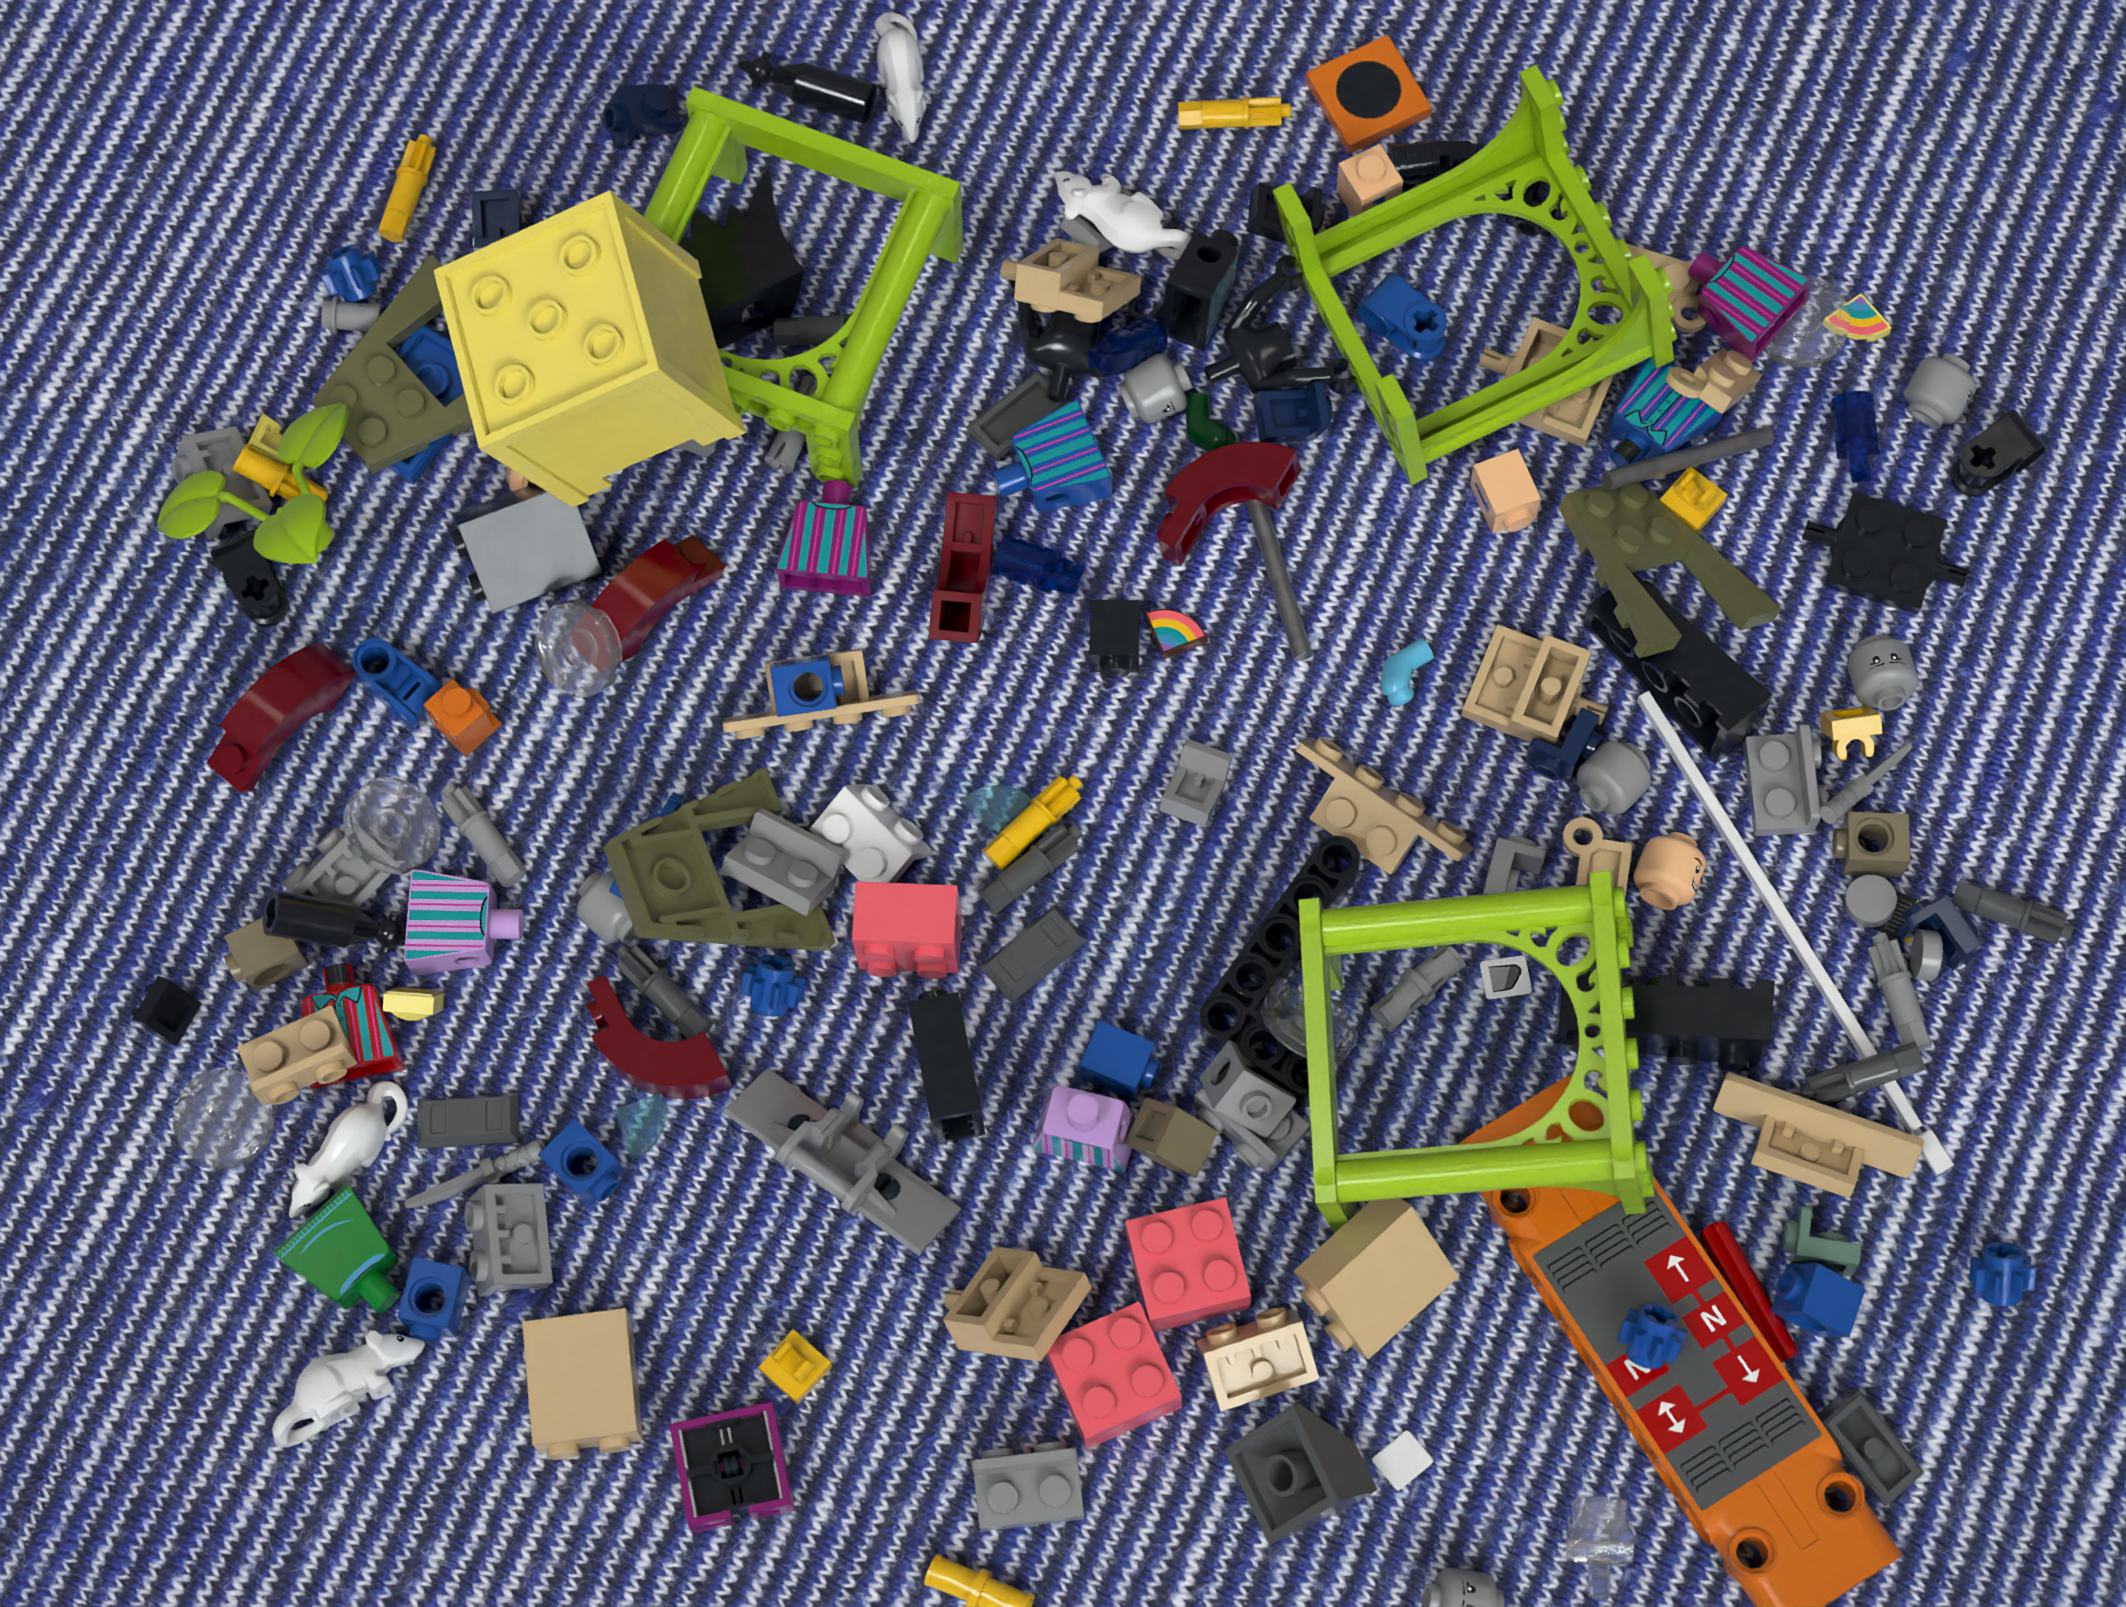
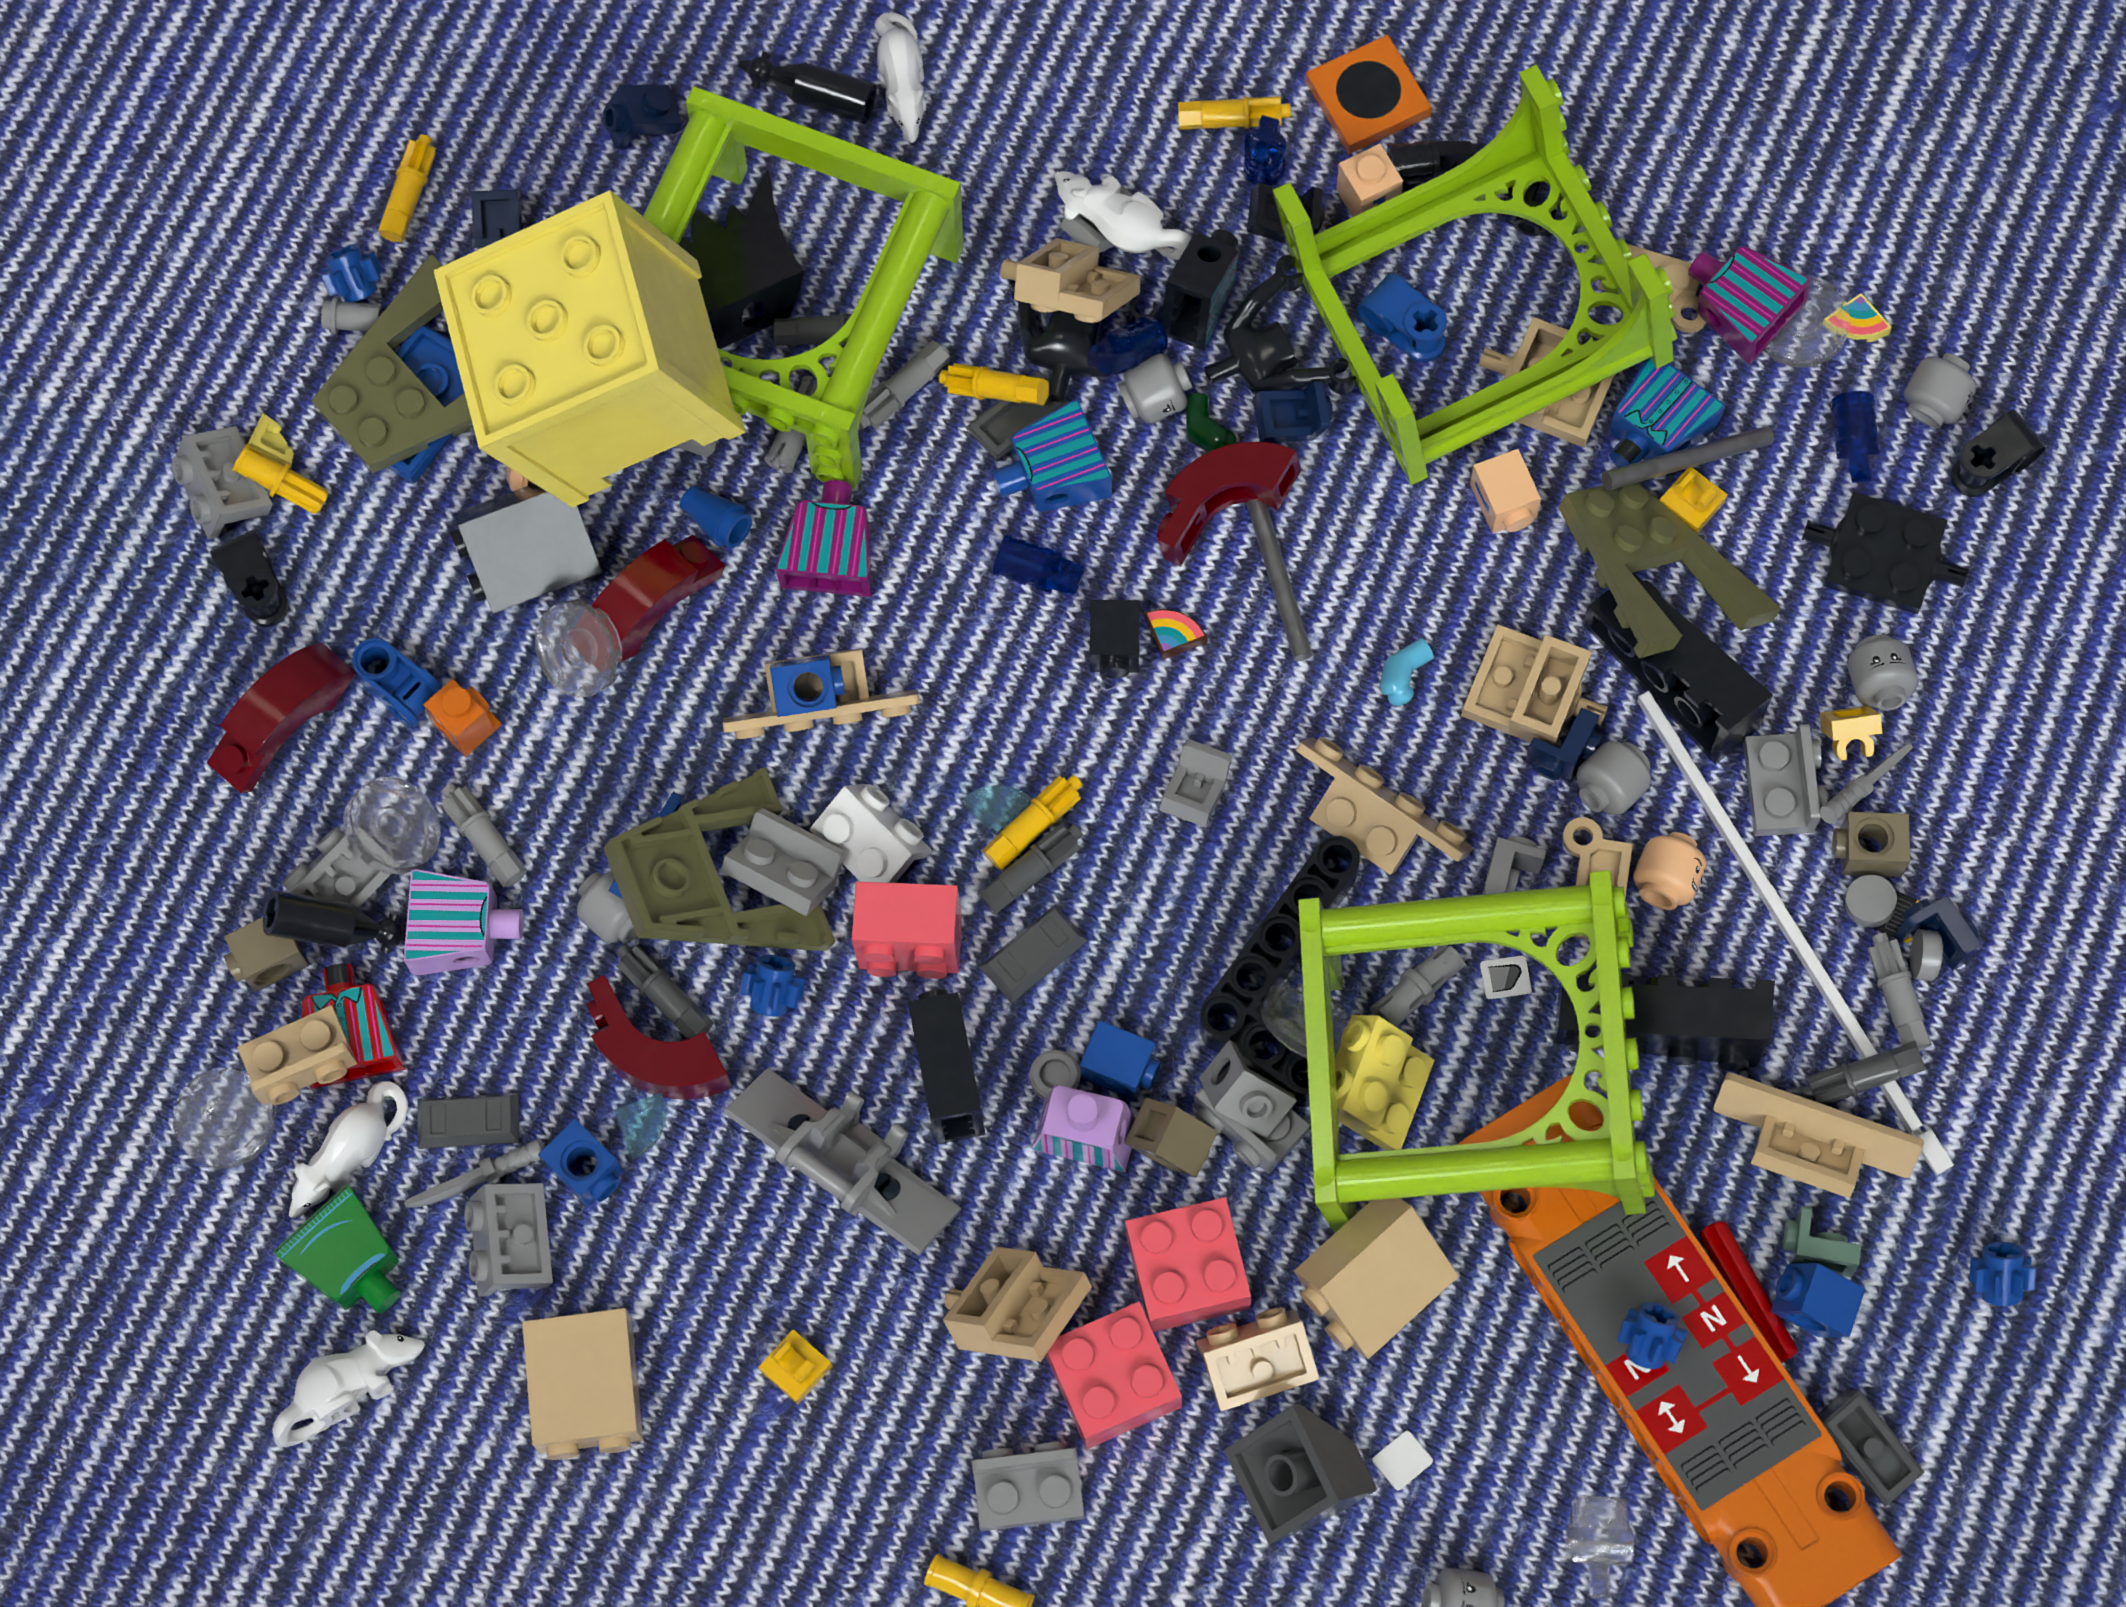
black tile [131,976,202,1047] -> none
lime plant [157,403,349,564] -> none
light yellow tile [383,987,444,1021] -> none
blue brick [397,1257,471,1342] -> none
piece [669,1402,796,1533] -> none
dark red arch [928,492,997,643] -> none
tan hinge [1665,348,1762,414] -> none
dark grey piece [1952,879,2074,944] -> none
none -> blue cone [680,485,752,548]
none -> light grey piece [859,340,950,430]
none -> yellow piece [939,363,1049,406]
none -> light grey tile [1030,1050,1081,1100]
none -> clear blue hinge [1243,115,1287,186]
none -> light yellow plate [1335,1015,1435,1151]

